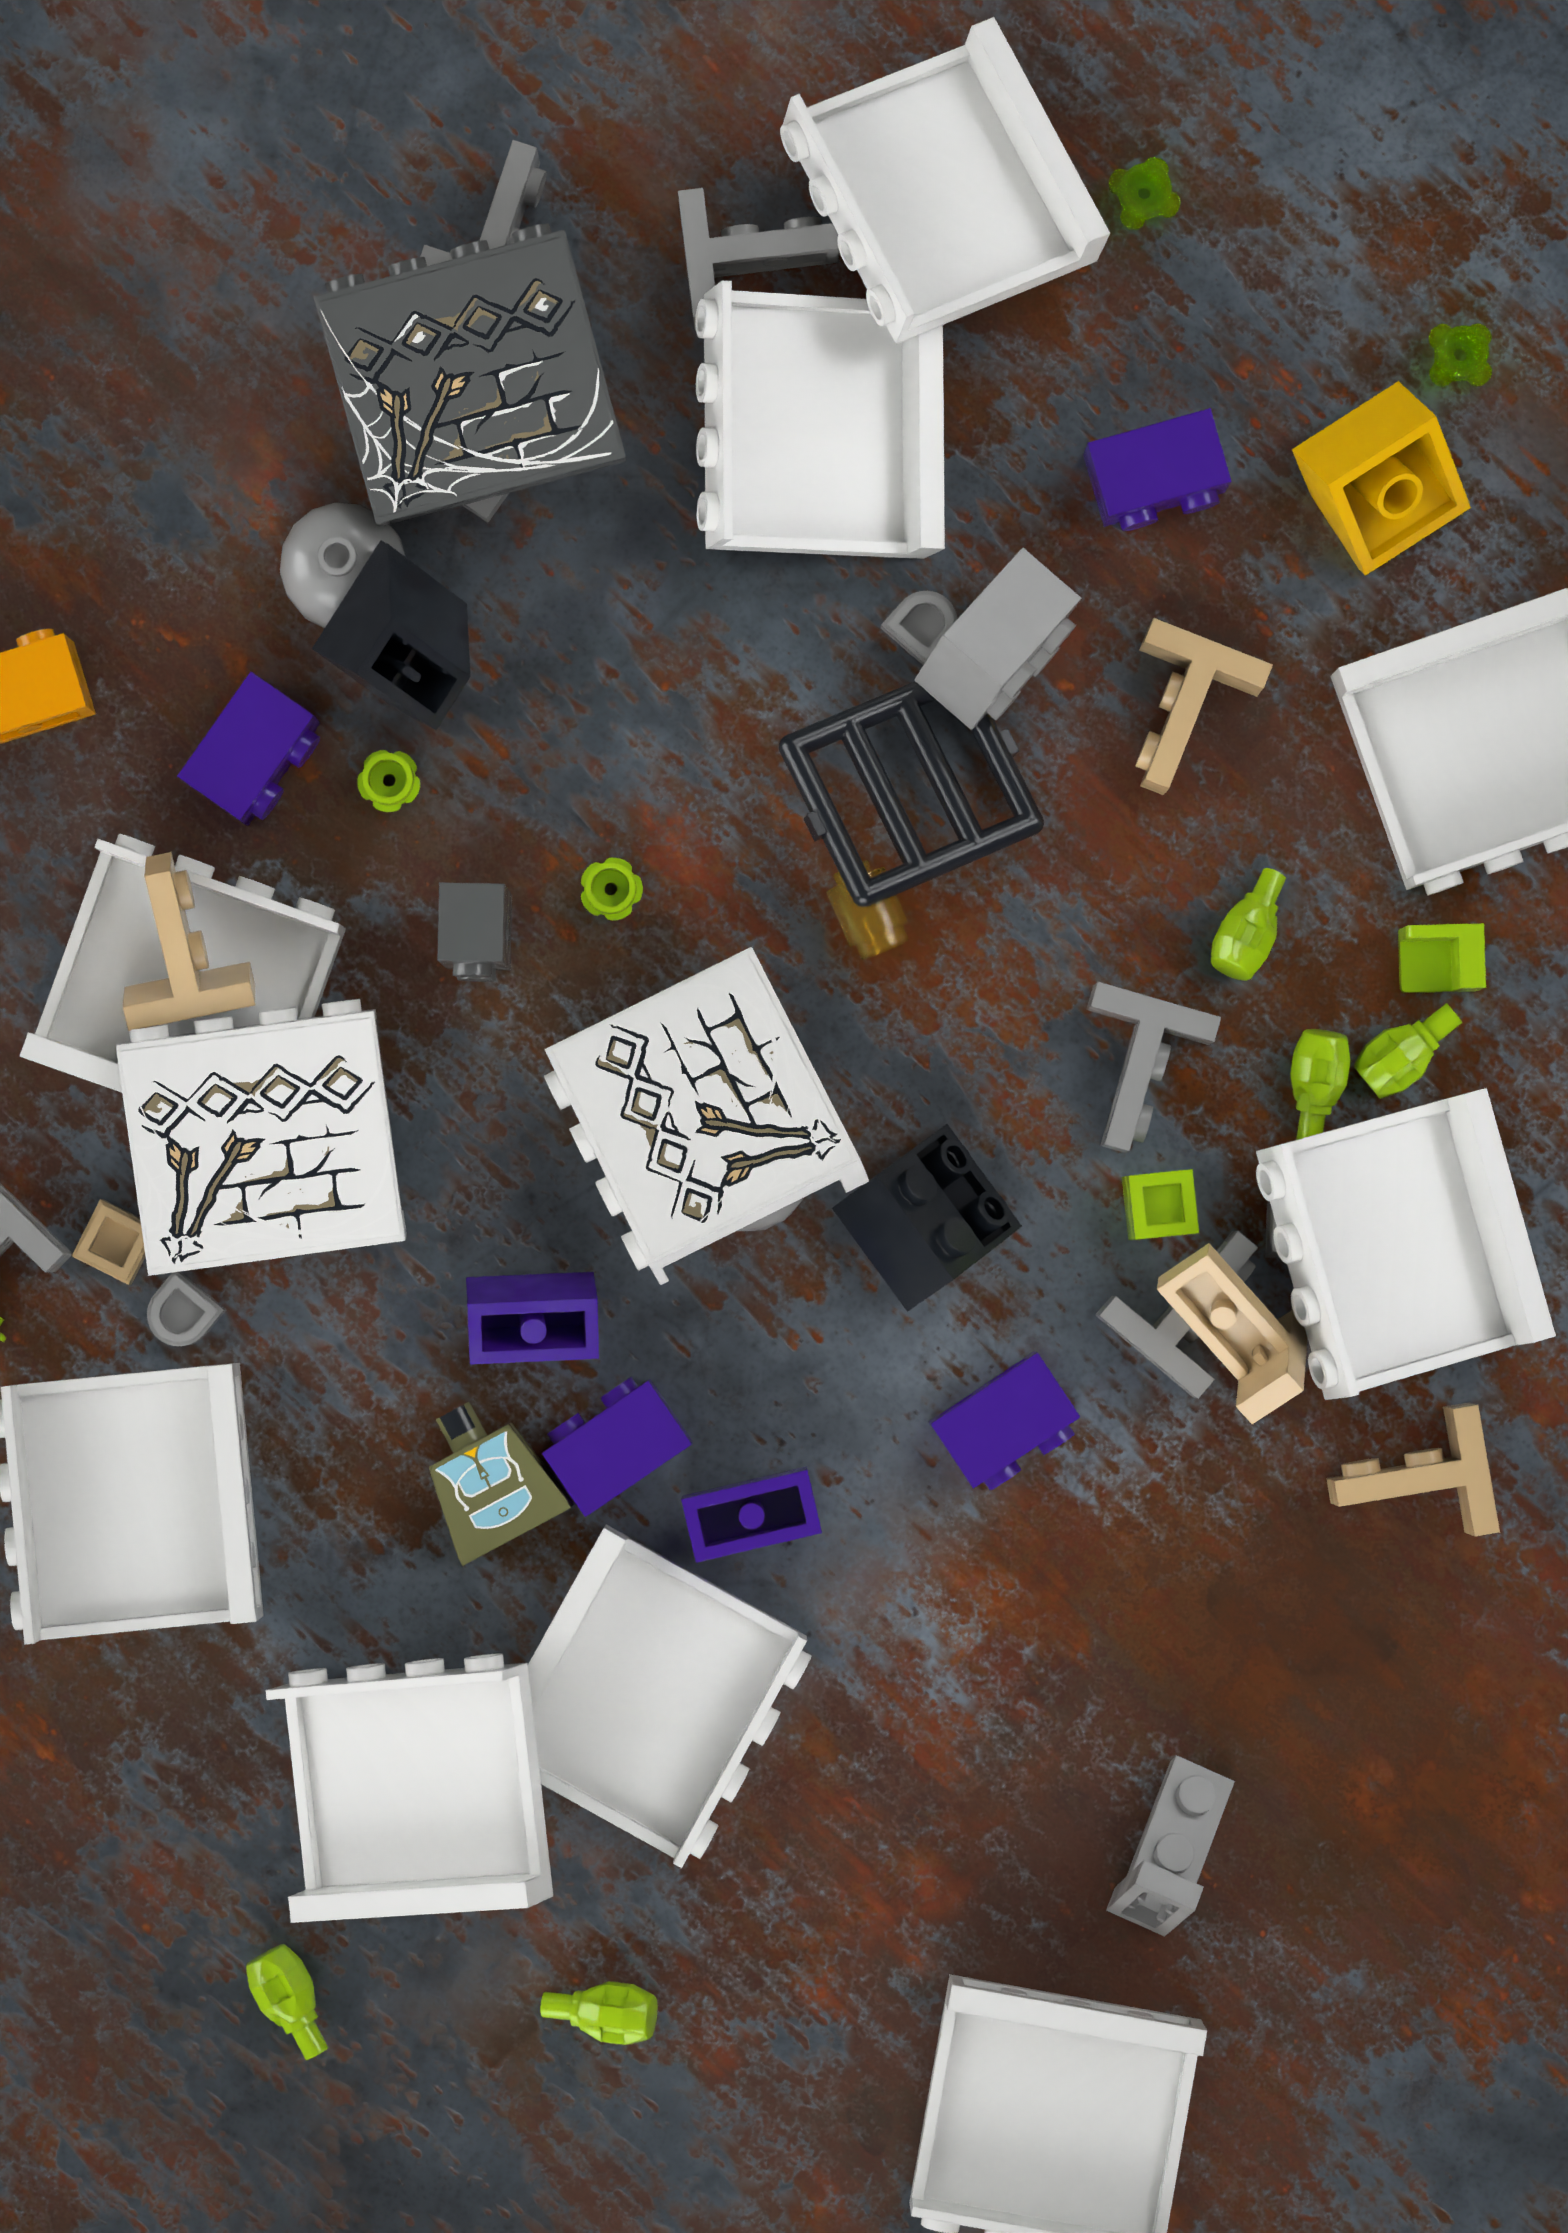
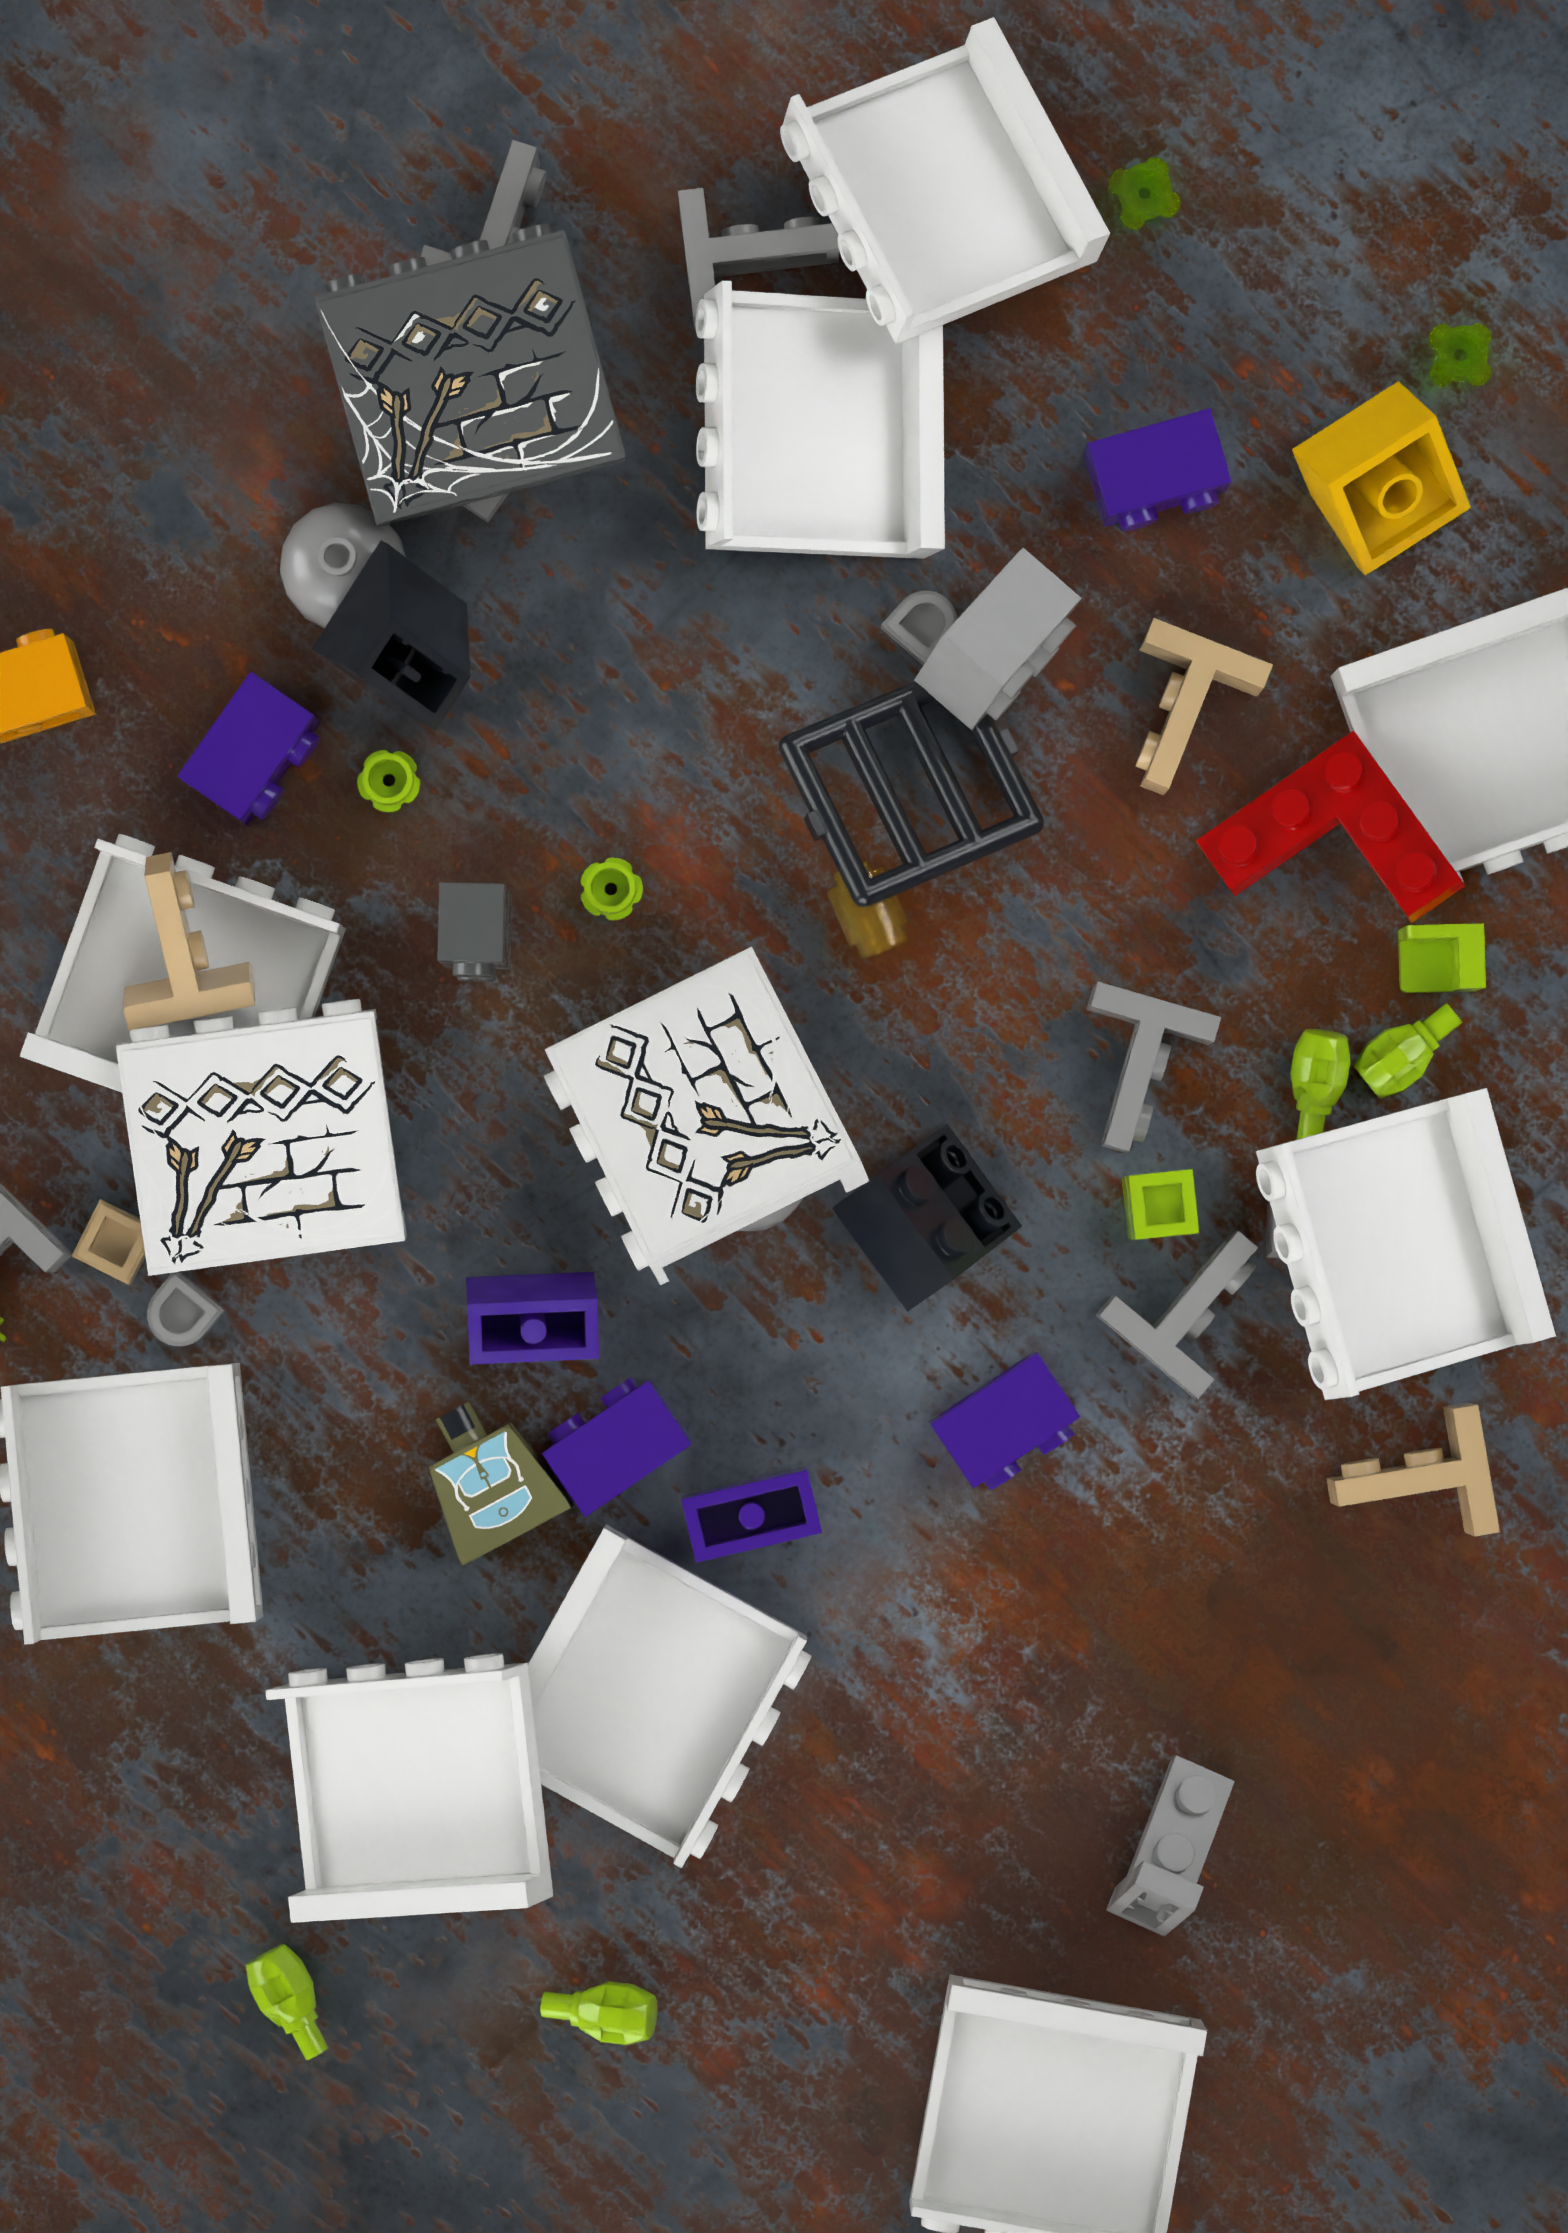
tan bracket [1157,1243,1308,1424] -> none
lime piece [1211,868,1286,981] -> none
none -> red plate [1196,730,1465,923]

